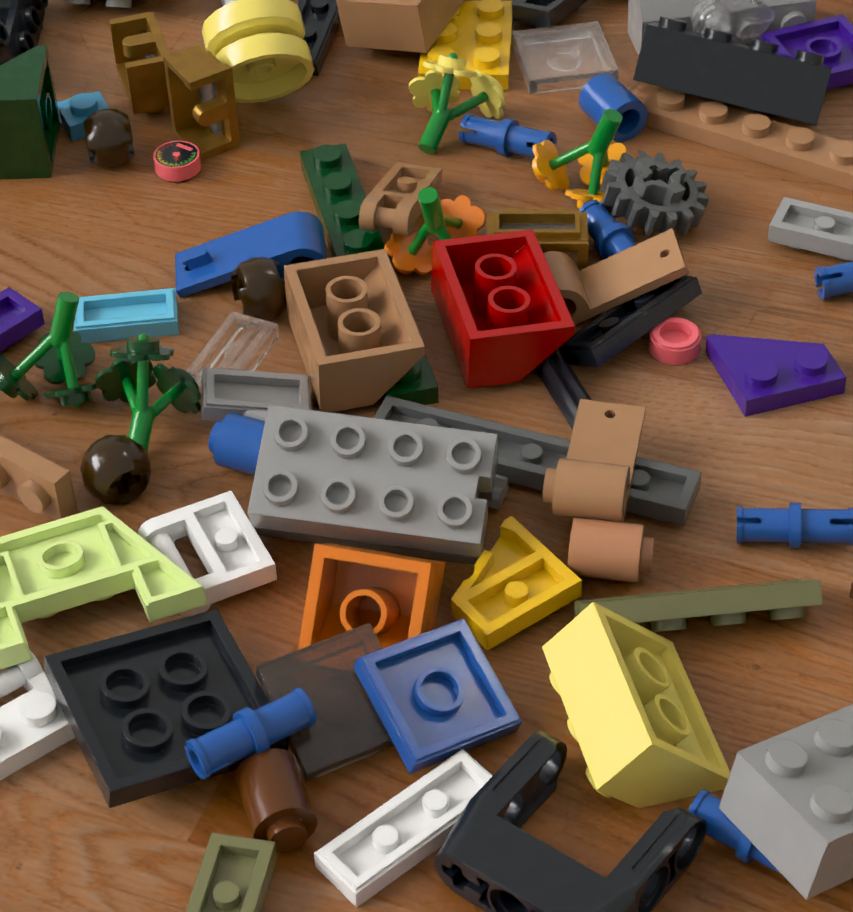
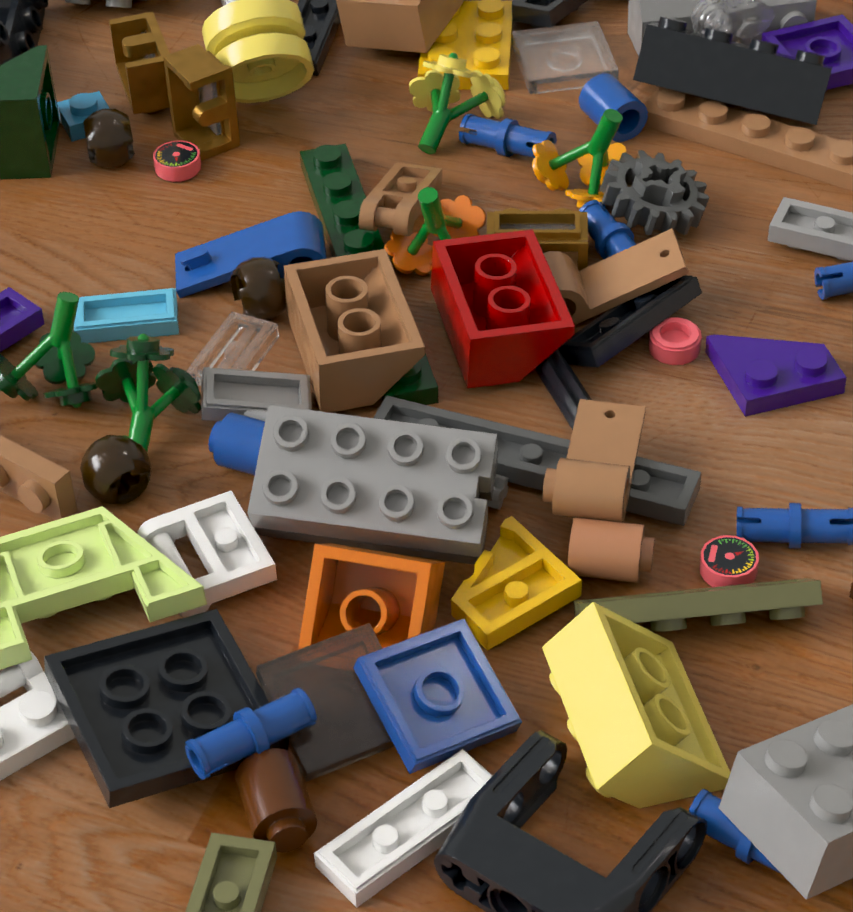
none -> tile [700,535,759,587]

